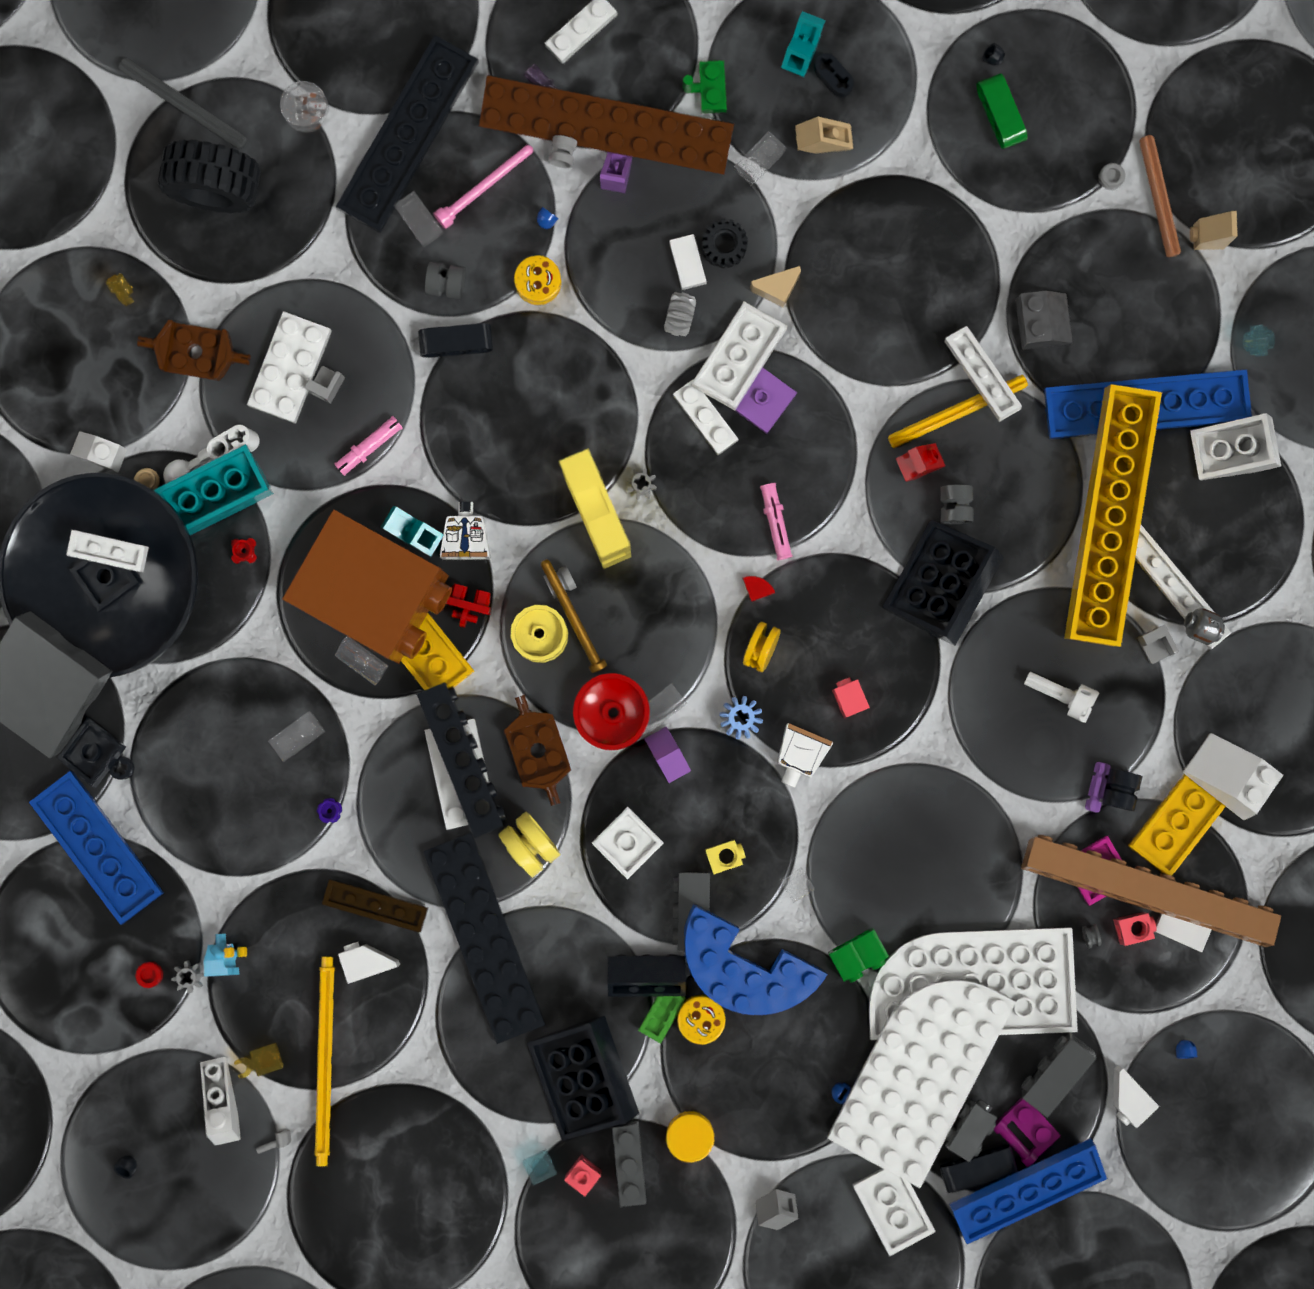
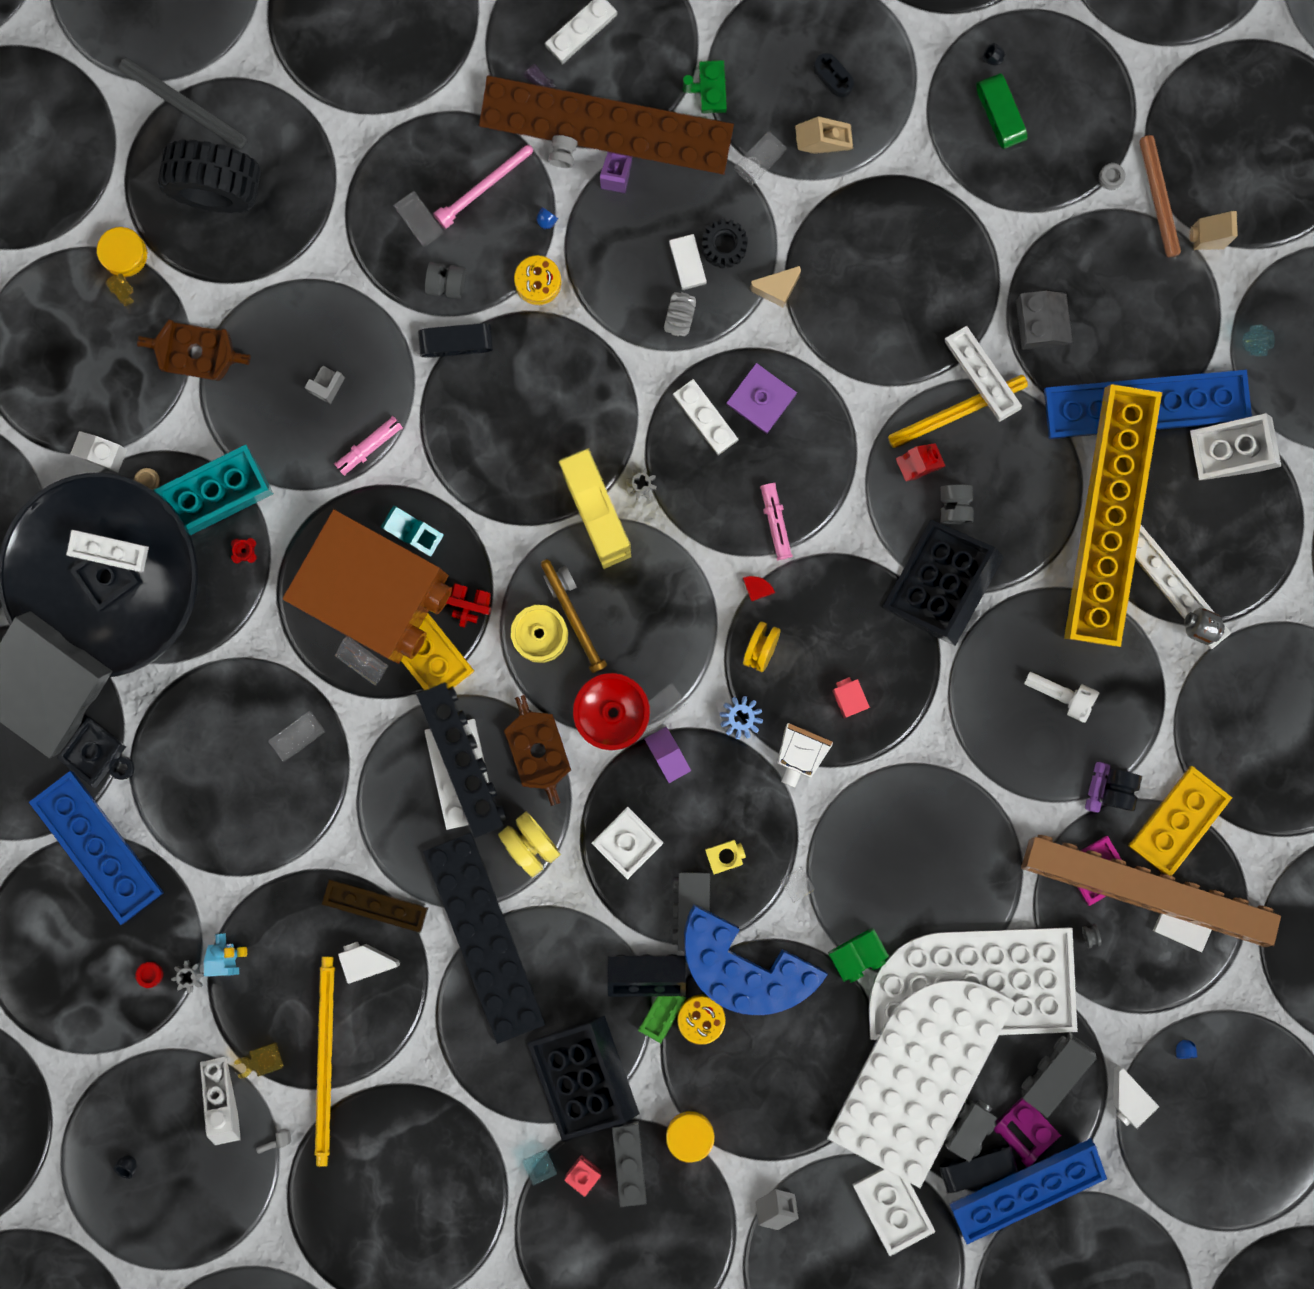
white beam [163,425,259,484] -> none
white plate [247,311,332,424] -> none
clear head [280,81,329,132] -> none
dark purple plate [317,798,342,823] -> none
black plate [335,35,479,233] -> none
torso [440,502,491,560] -> none
white tile [692,302,787,410] -> none
teal brick [781,11,826,77] -> none
blue hinge [831,1082,851,1104] -> none
coral brick [1113,912,1157,946] -> none
light grey panel [1137,625,1179,664] -> none
white slope [1183,733,1283,820] -> none
none -> yellow head [97,227,148,277]

